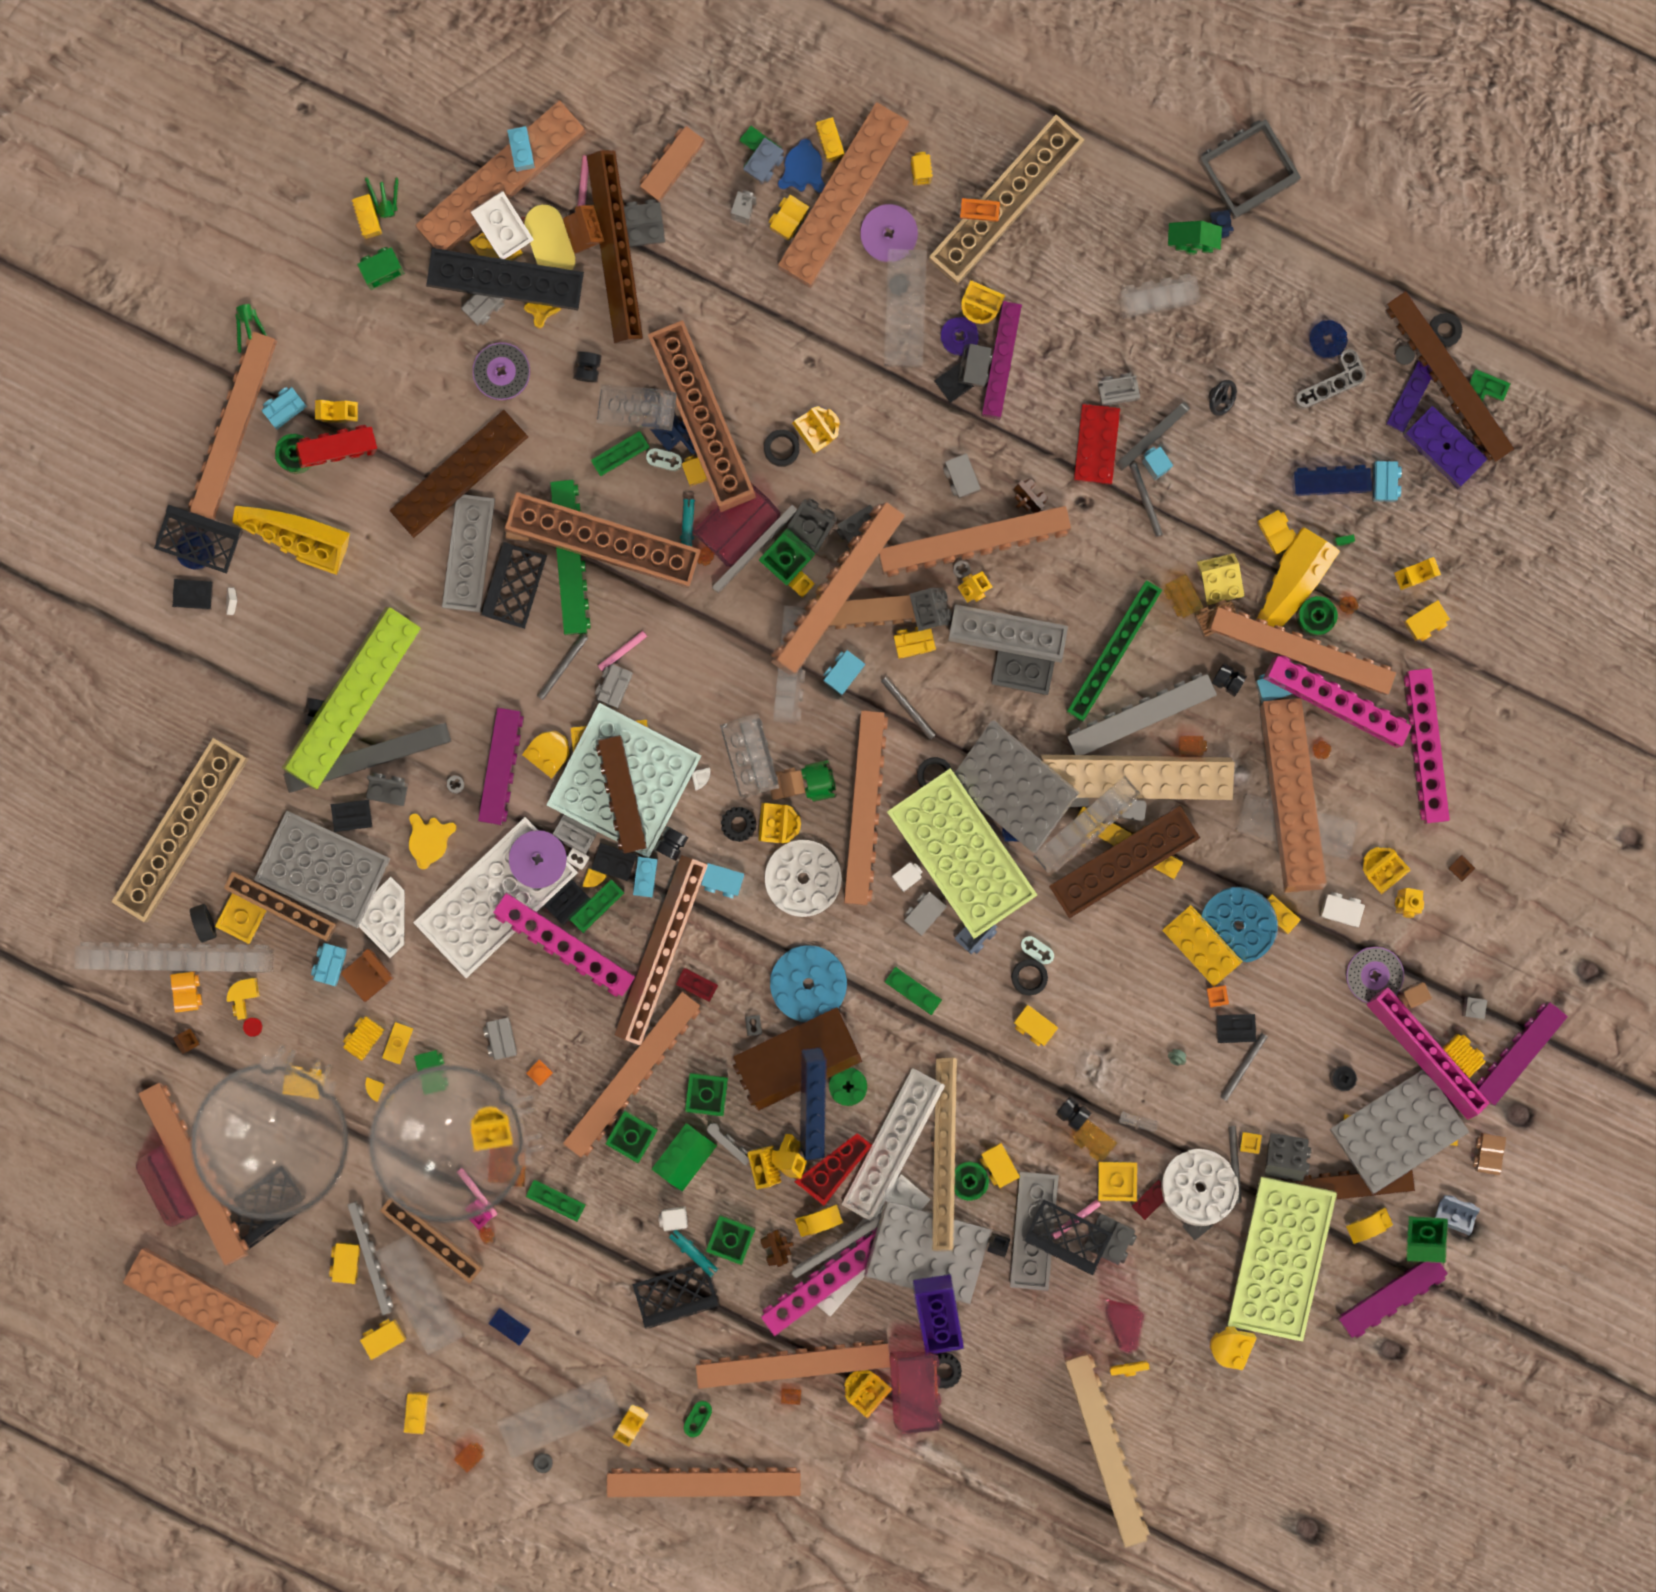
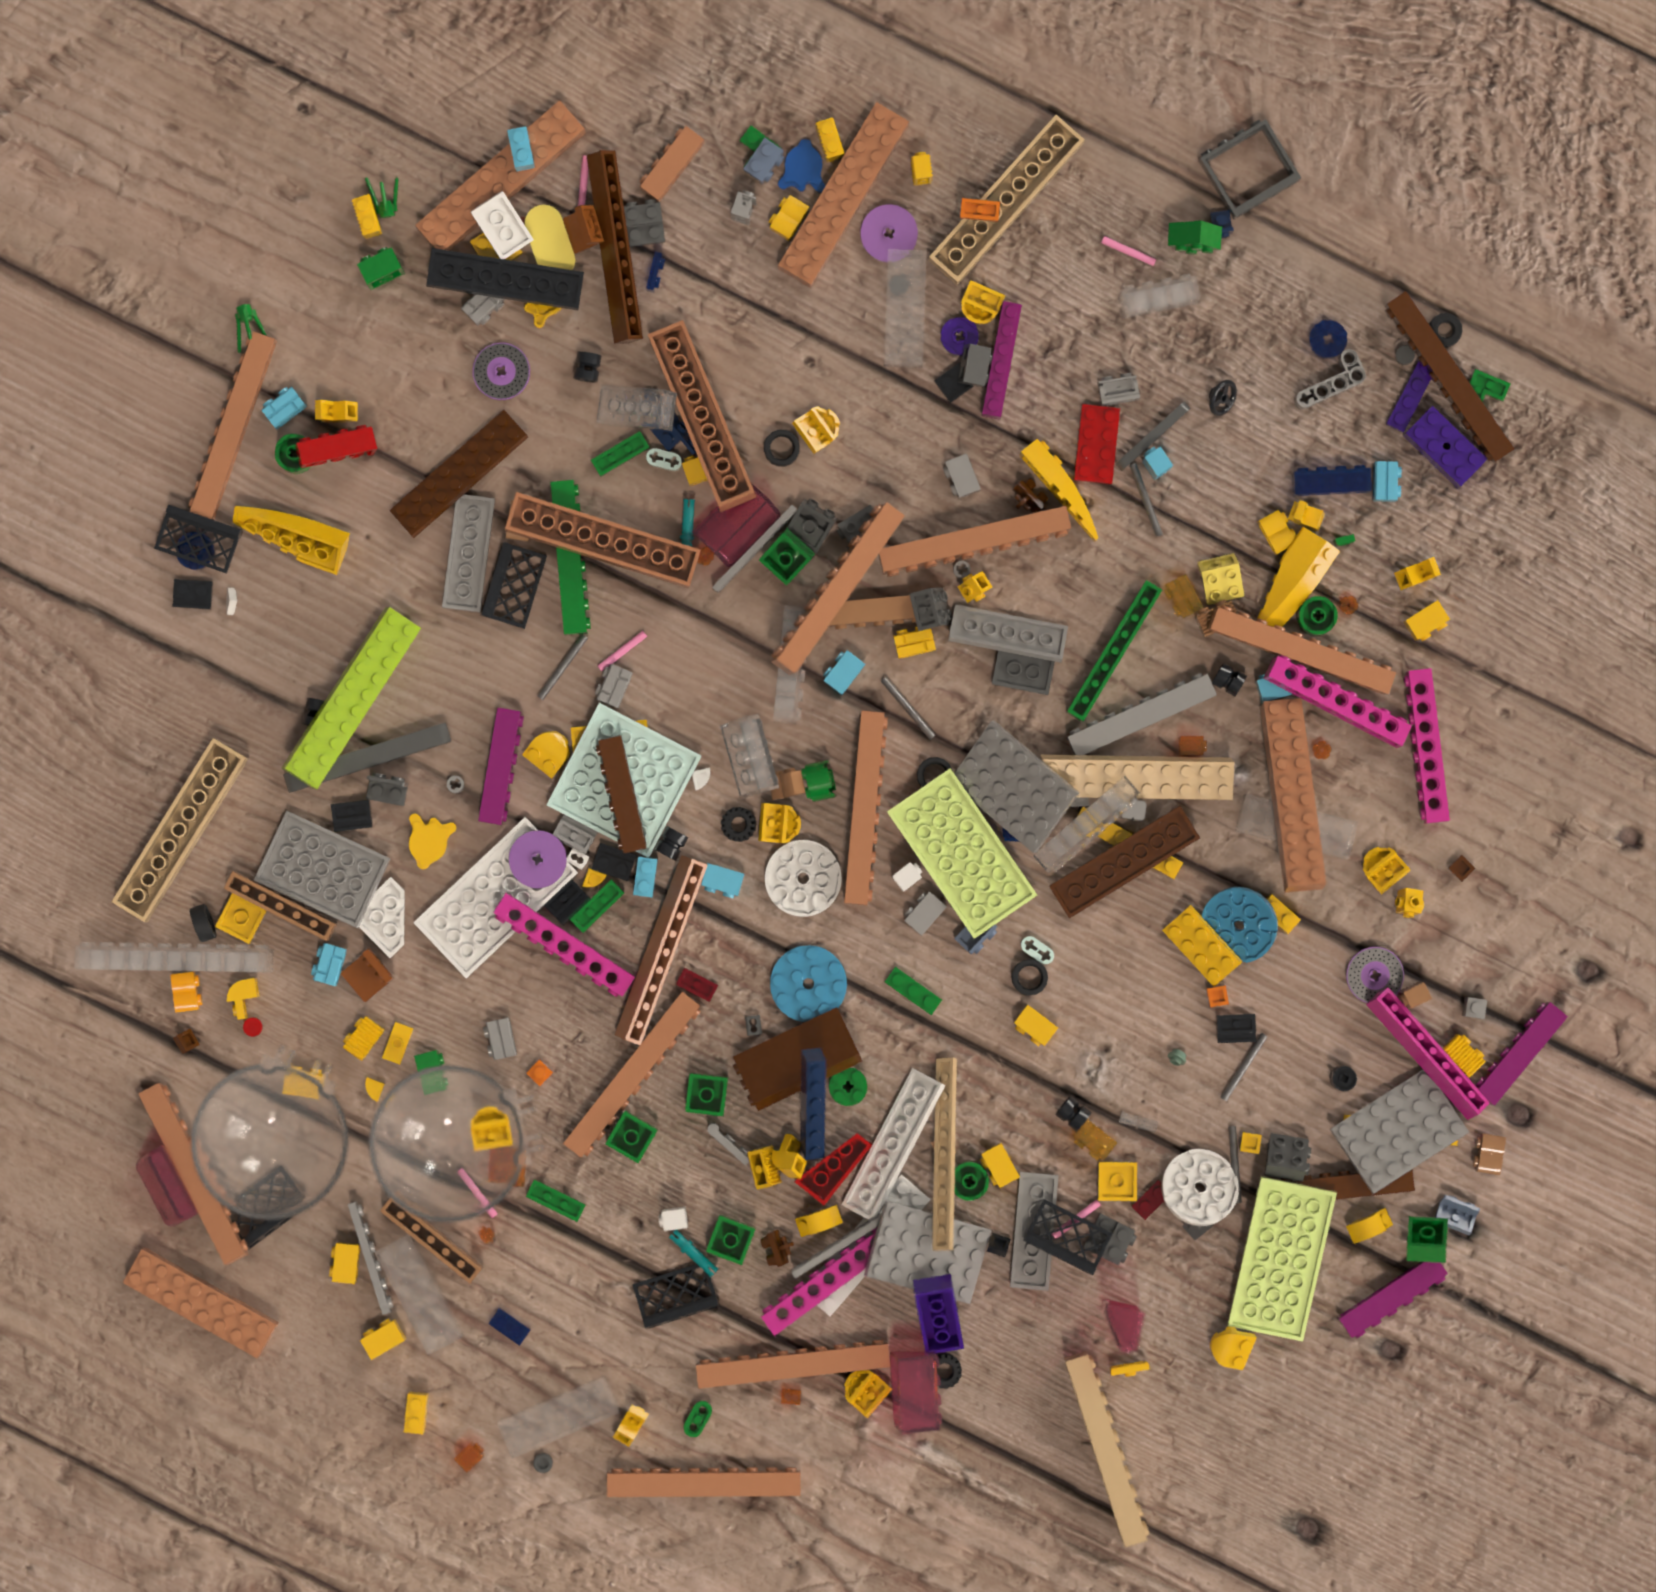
dark pink plate [466,1203,493,1230] -> none
green slope [651,1123,717,1192] -> none
yellow plate [788,571,815,598] -> none
white brick [1320,892,1365,927] -> none
none -> clear blue plate [646,251,666,293]
none -> yellow wedge [1019,439,1098,542]
none -> bright pink bar [1101,236,1156,266]
none -> yellow brick [1288,500,1325,532]

